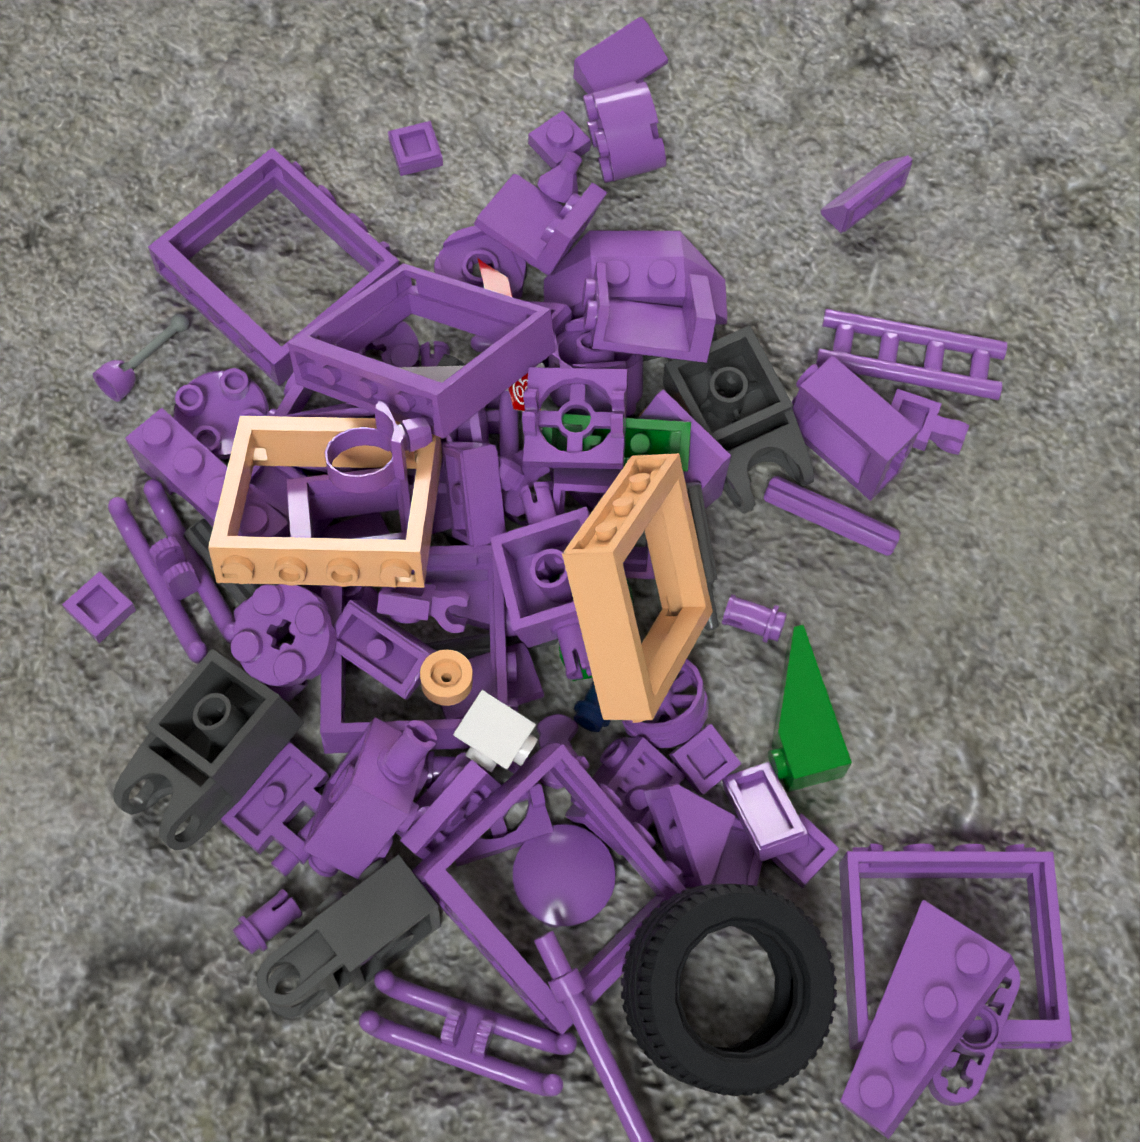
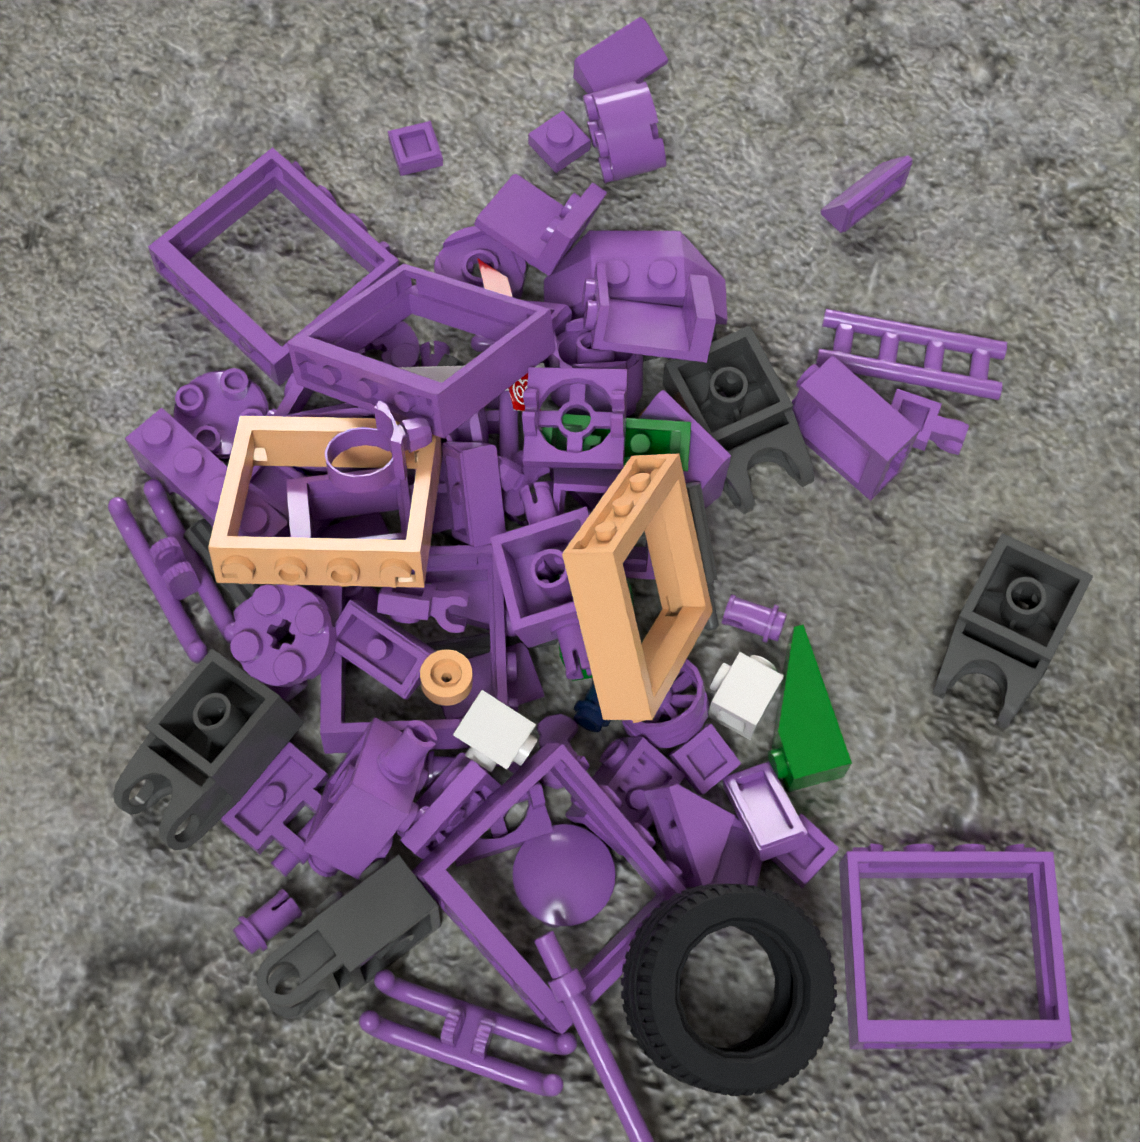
medium lavender plate [62,571,136,643] -> none
hinge [93,313,189,402] -> none
medium lavender rock [537,152,582,203] -> none
medium lavender axle [764,476,901,556] -> none
medium lavender wing [840,900,1015,1139] -> none
medium lavender beam [928,964,1020,1106] -> none
none -> white brick [708,652,784,740]
none -> dark grey brick [933,533,1093,729]

